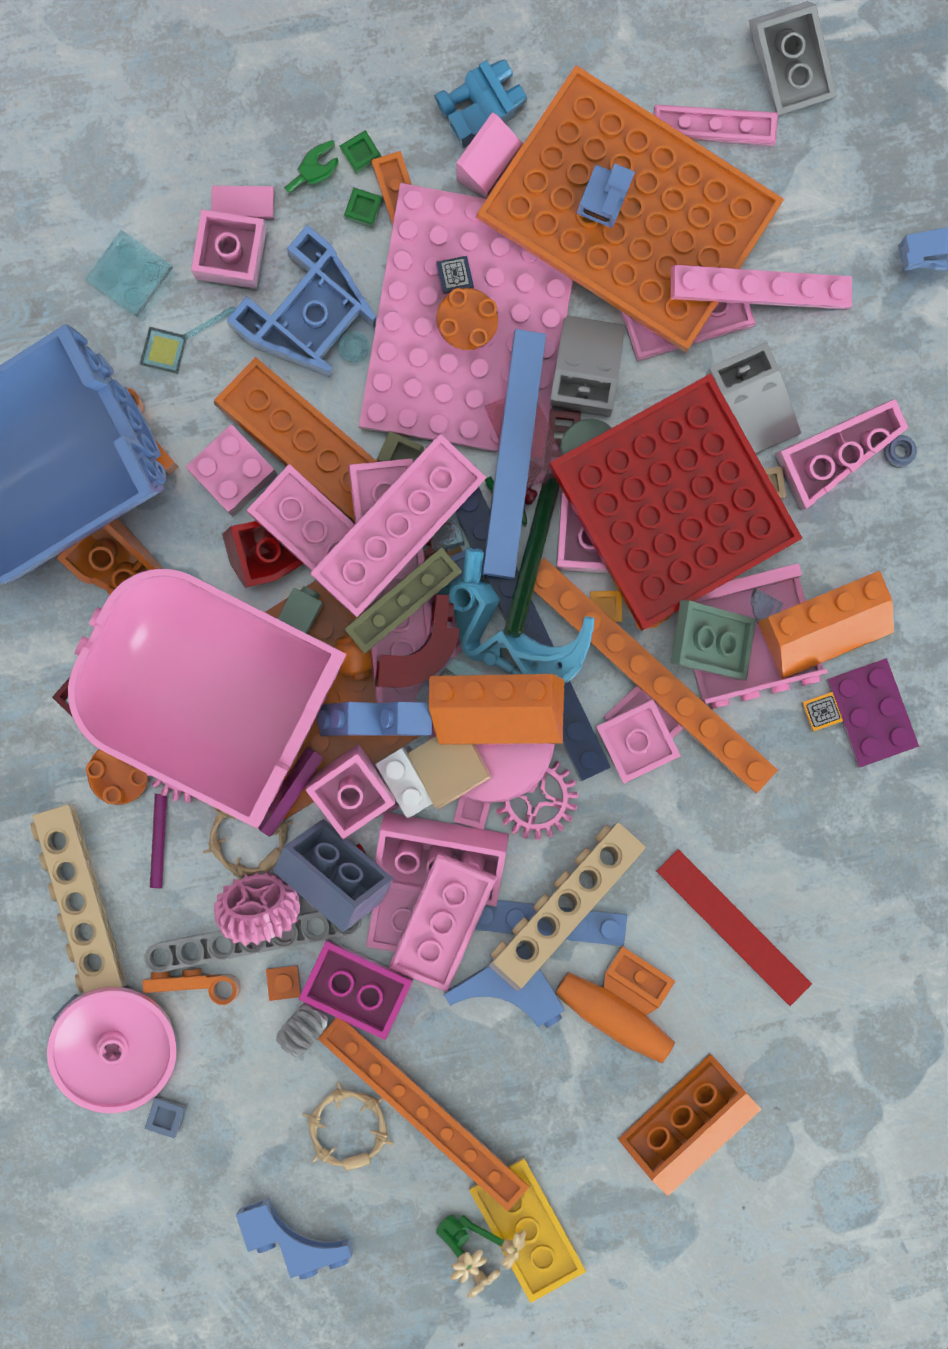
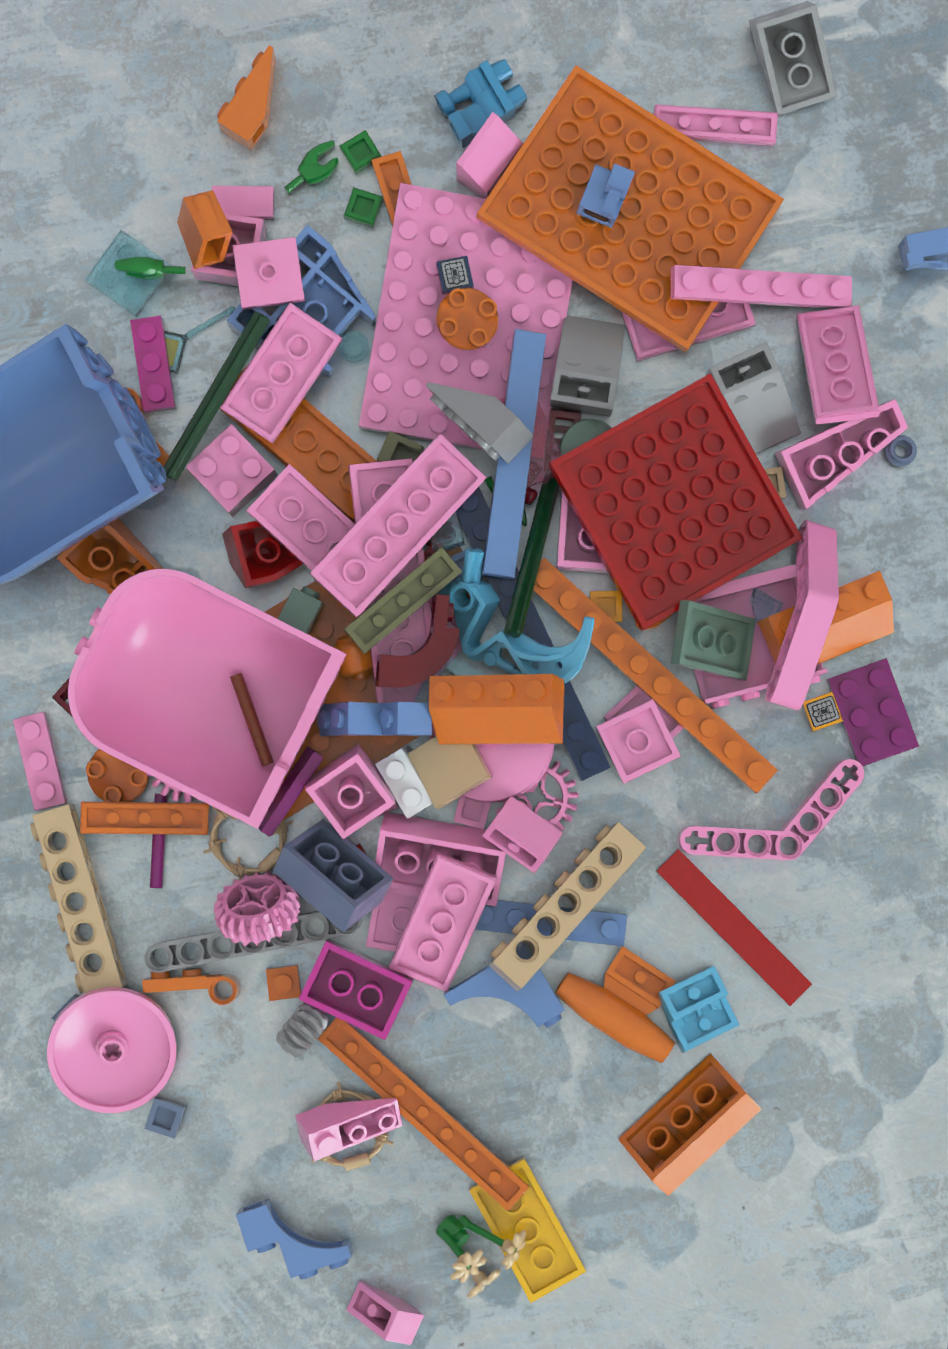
none -> bright pink plate [13,712,67,811]
none -> orange tile [80,801,209,835]
none -> green hand [114,257,186,280]
none -> dark pink plate [130,315,176,413]
none -> dark green axle [163,311,270,481]
none -> orange torso [177,190,233,269]
none -> orange slope [217,45,276,150]
none -> bright pink tile [220,303,343,444]
none -> copper bar [230,673,274,767]
none -> bright pink plate [233,237,305,310]
none -> bright pink slope [295,1098,402,1161]
none -> bright pink slope [346,1281,424,1345]
none -> light grey slope [426,382,534,464]
none -> bright pink brick [482,796,563,873]
none -> medium azure slope [658,966,739,1053]
none -> bright pink beam [677,759,864,860]
none -> bright pink beam [766,520,839,710]
none -> bright pink tile [797,305,880,425]

